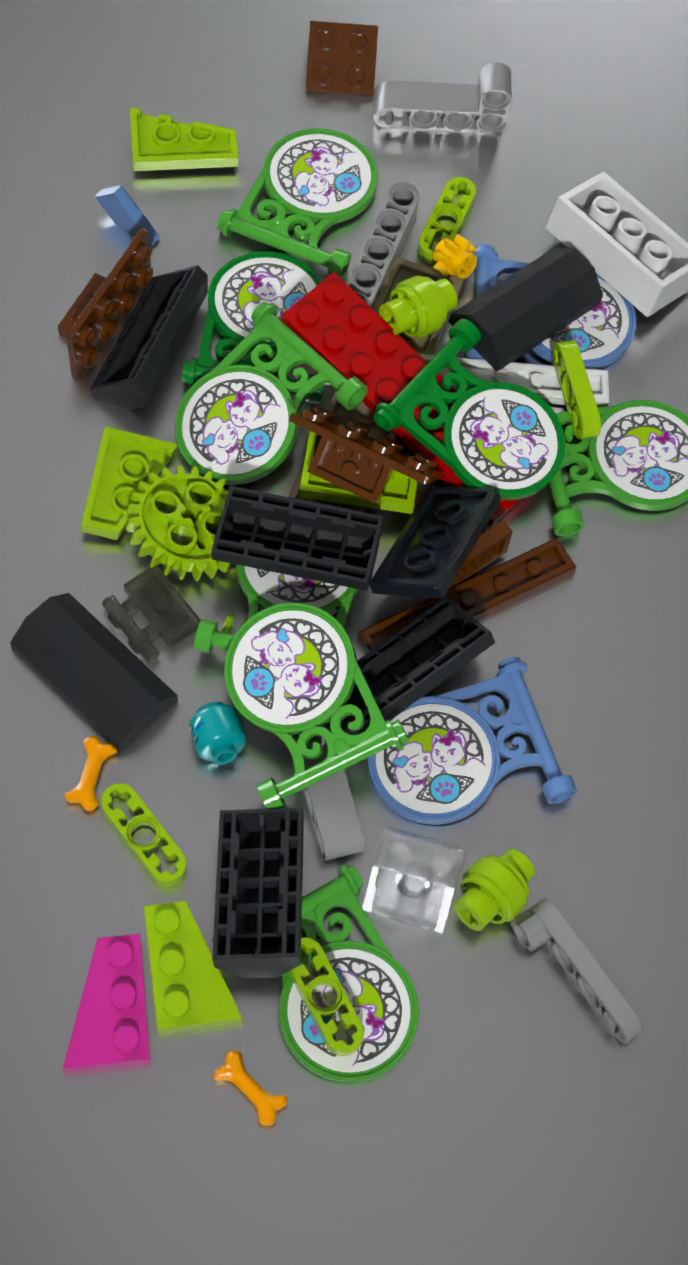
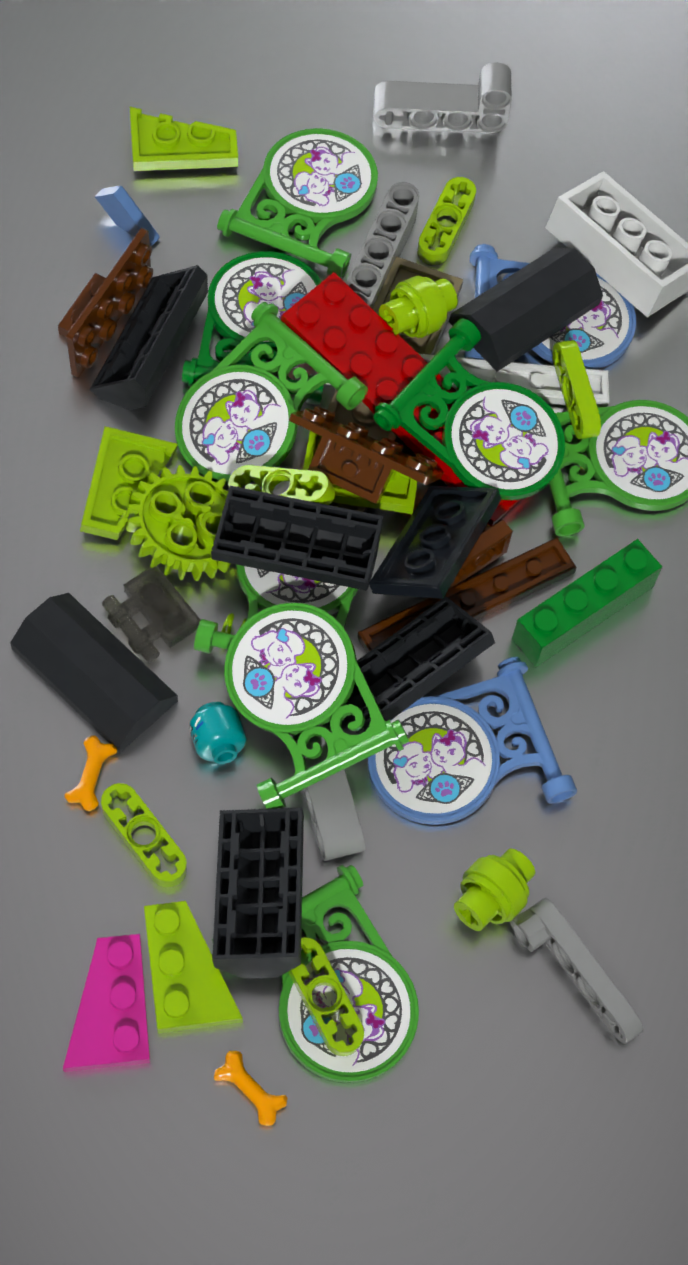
reddish brown bracket [306,21,378,96] -> none
clear slope [362,826,468,933] -> none
yellow gear [433,234,477,279] -> none
none -> lime beam [228,465,335,505]
none -> green brick [512,539,662,667]

